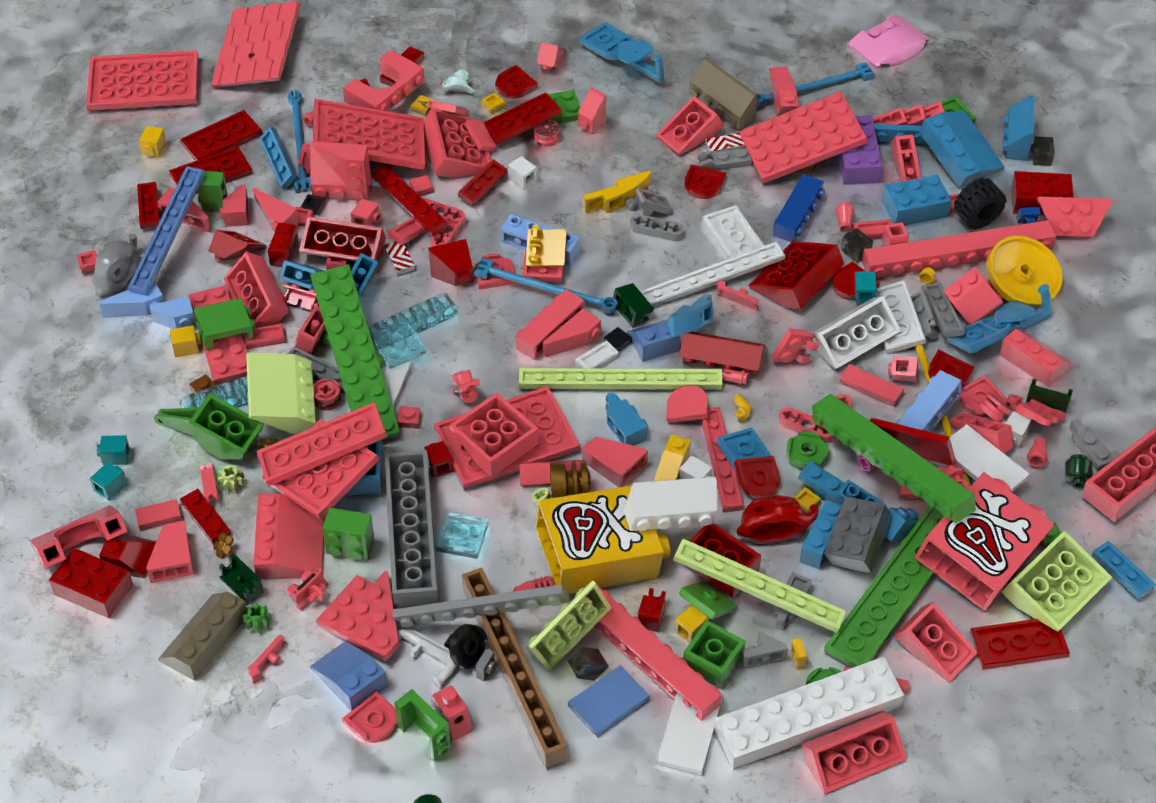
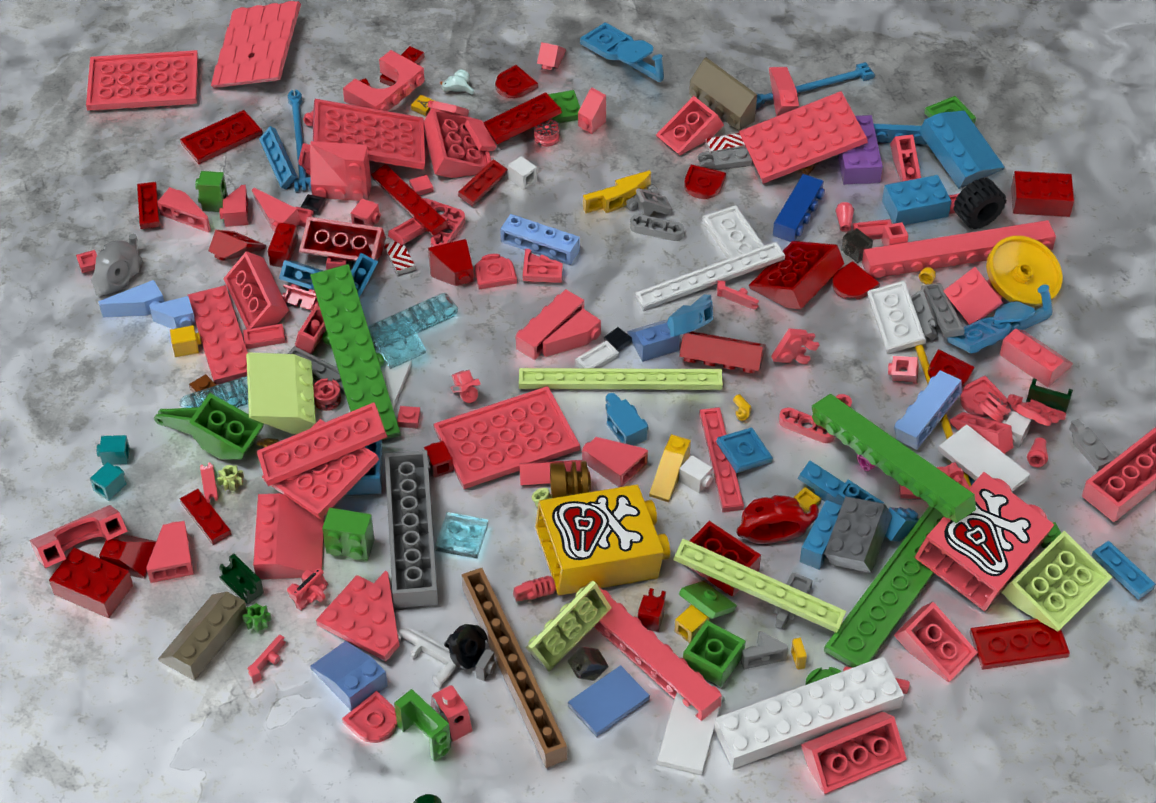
medium blue tile [128,166,205,296] -> none
coral tile [135,499,182,530] -> none
yellow brick [139,126,166,157] -> none
red tile [169,146,253,194] -> none
bright green panel [194,298,255,350] -> none
pearl gold plant [213,533,234,558] -> none
light grey plate [392,585,569,628] -> none
coral slope [449,393,539,477] -> none
dark azure hinge [474,258,618,315] -> none
yellow tile [480,92,506,114] -> none
yellow hinge [526,225,567,266] -> none
dark green hinge [613,283,654,328] -> none
white slope [624,477,717,531] -> none
coral tile [666,385,708,423] -> none
coral pin [722,368,749,386] -> none
red tile [734,456,780,499] -> none
bright green plate [786,431,828,469] -> none
white slope [813,296,901,369] -> none
coral tile [839,364,904,406] -> none
bright pink slope [848,15,929,69] -> none
teal brick [855,271,876,303] -> none
red tile [870,418,956,466] -> none
coral slope [872,101,945,126] -> none
dark azure slope [1002,96,1035,161] -> none
blue tile [1016,207,1040,224] -> none
clear smoke brick [1029,136,1055,166] -> none
coral wing [1037,197,1113,237] -> none
dark green head [1065,454,1093,487] -> none

